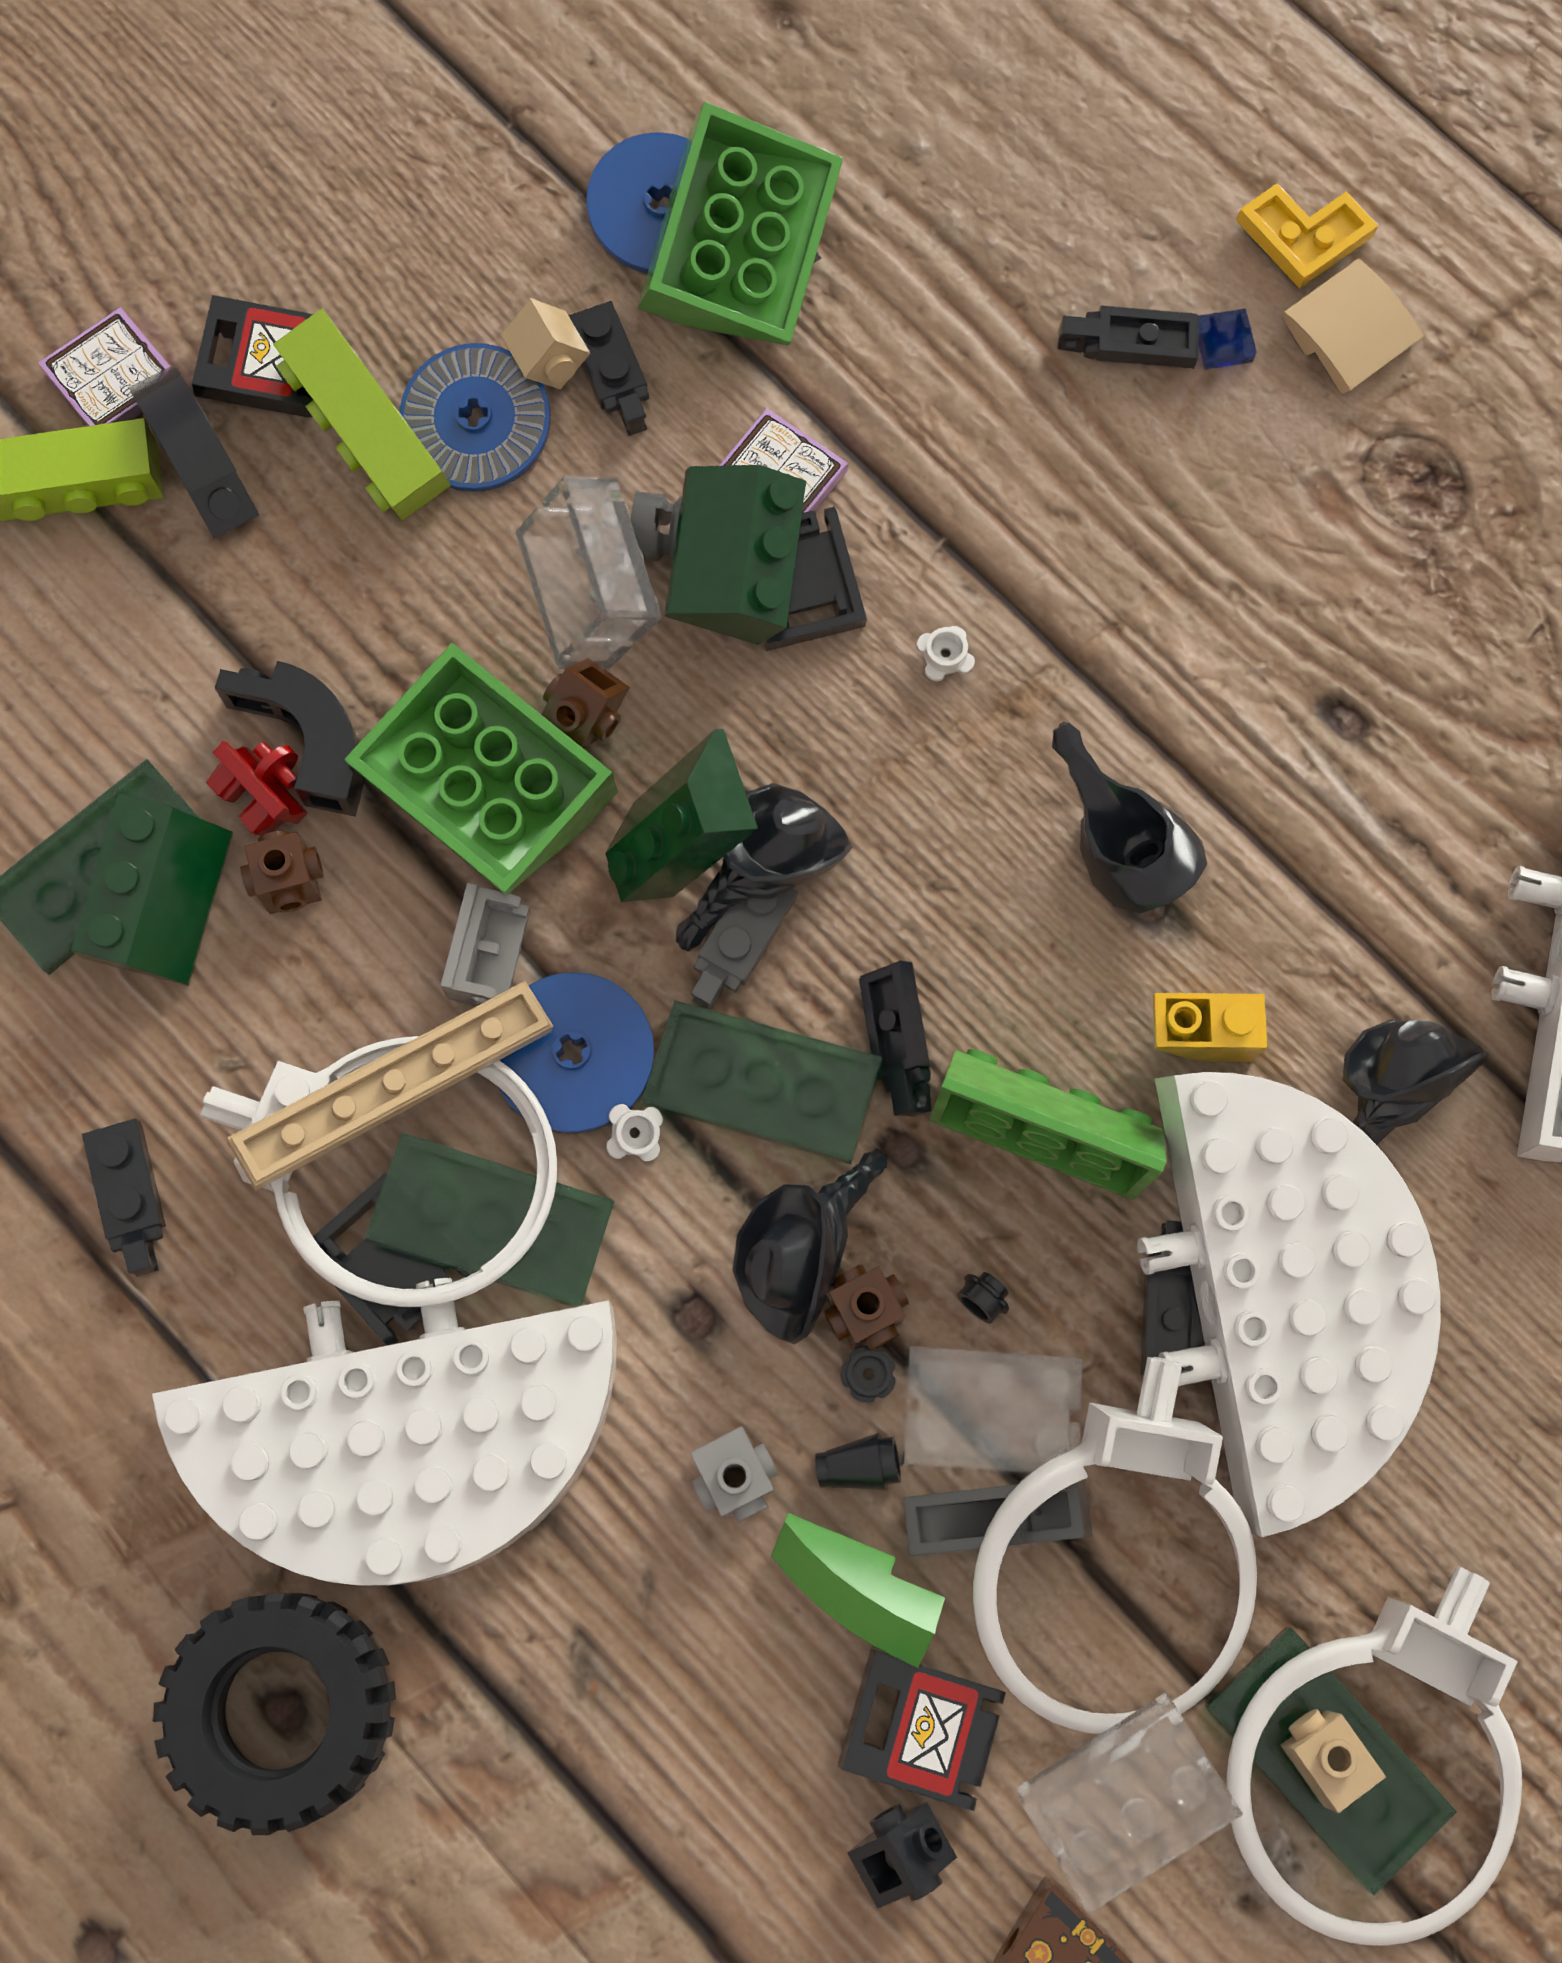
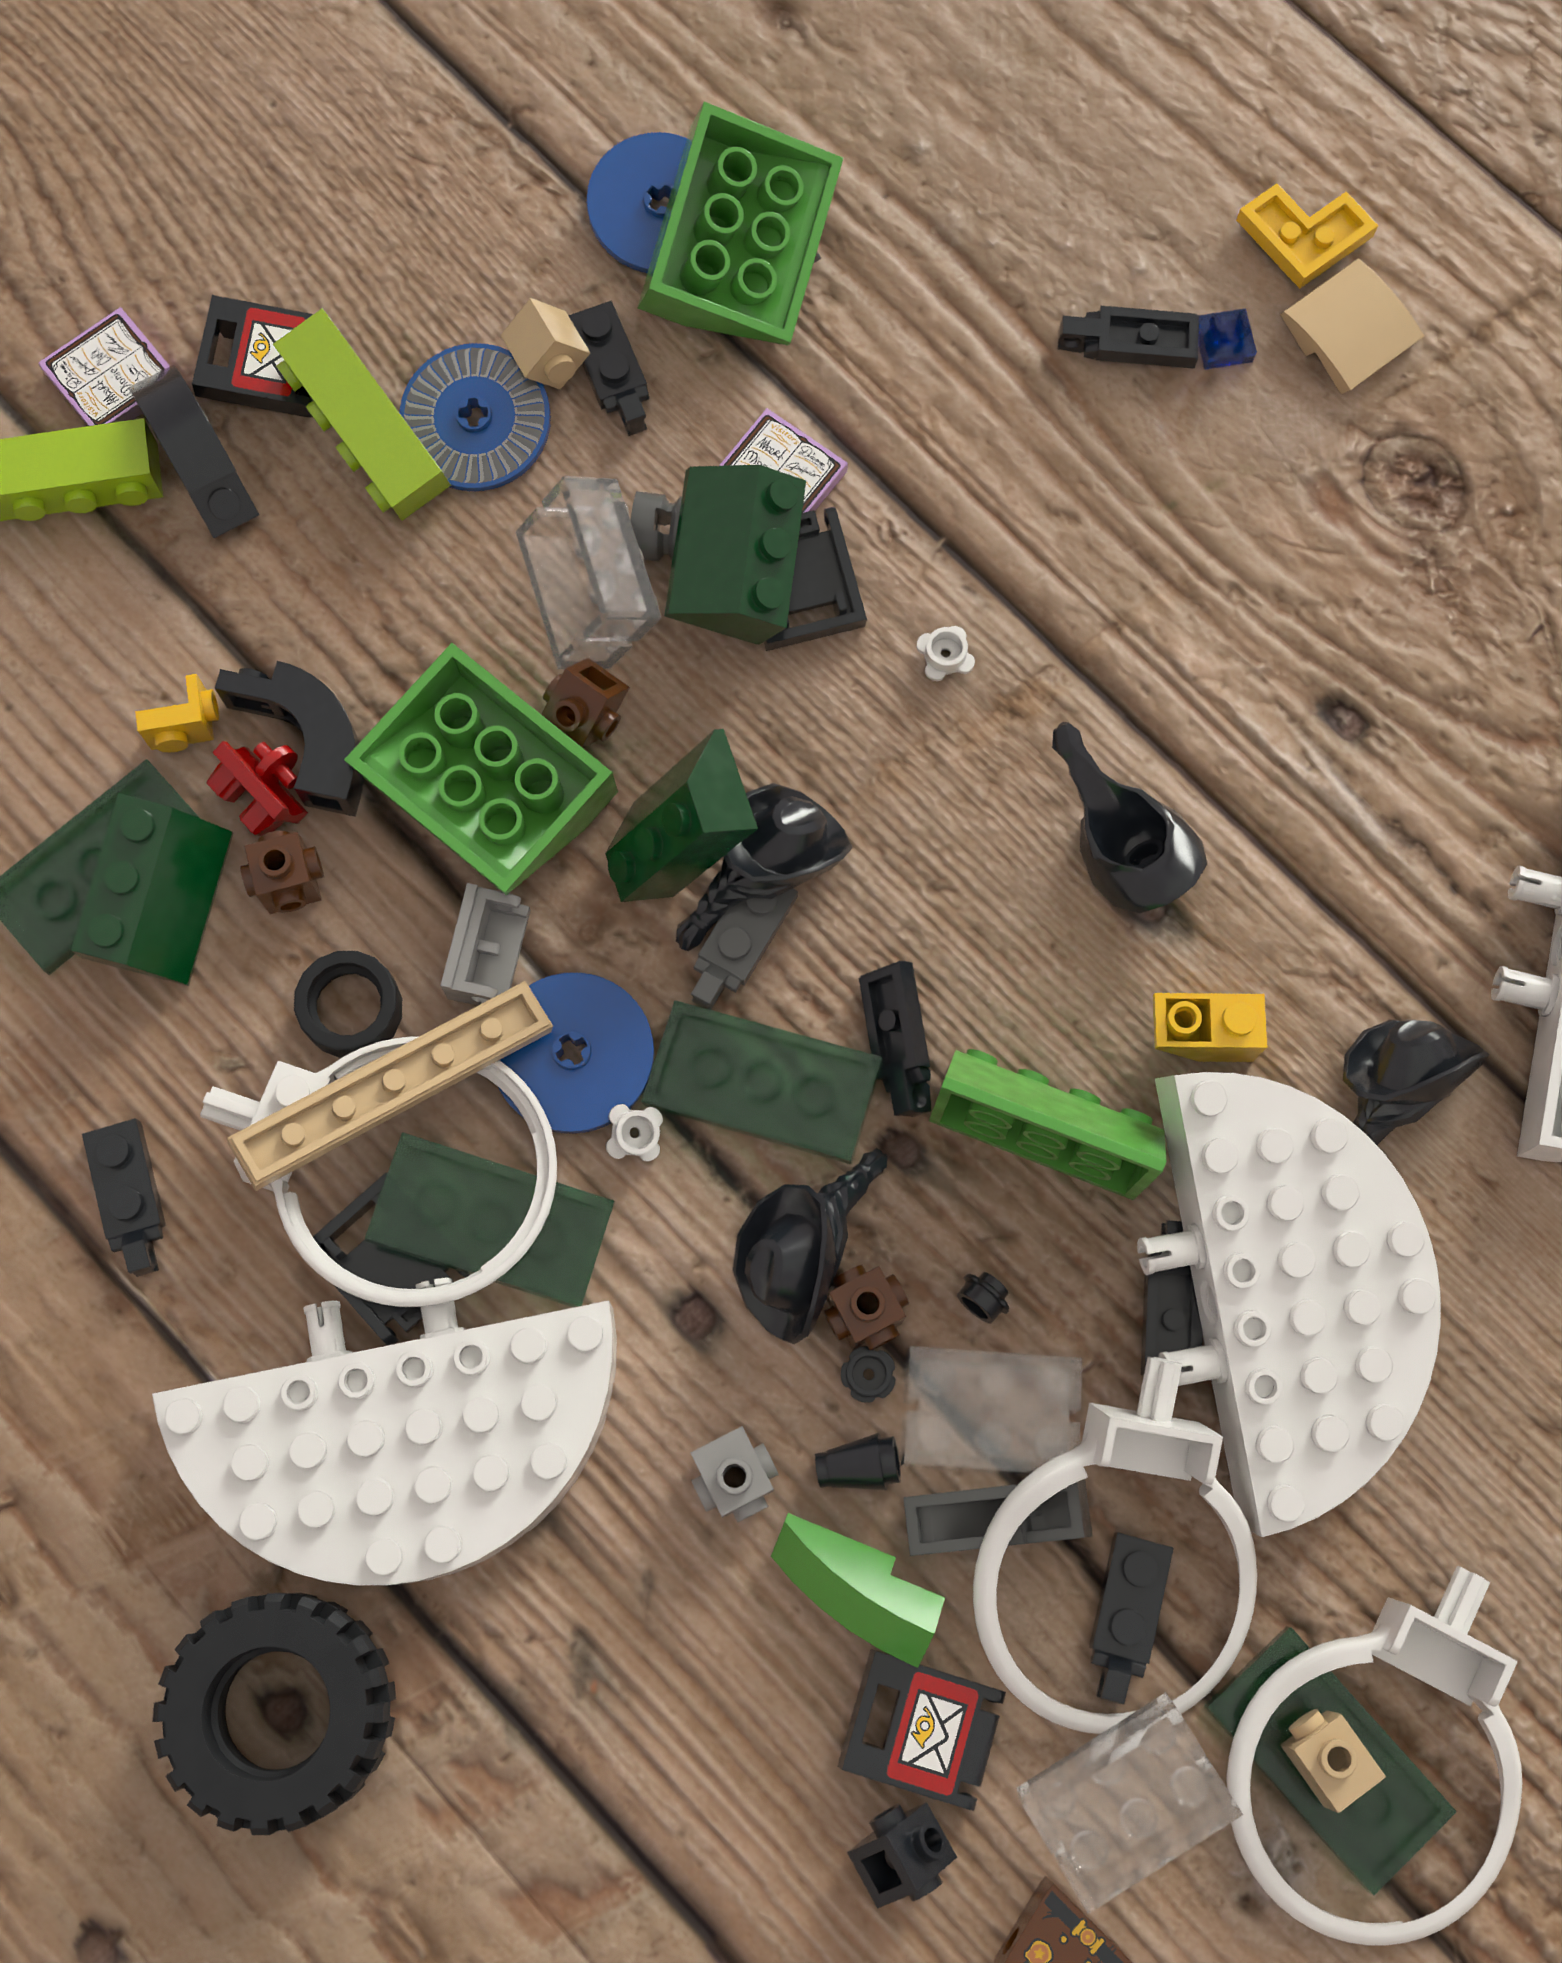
none -> yellow bracket [135,674,220,752]
none -> black tyre [294,951,403,1058]
none -> black hinge [1089,1532,1174,1705]

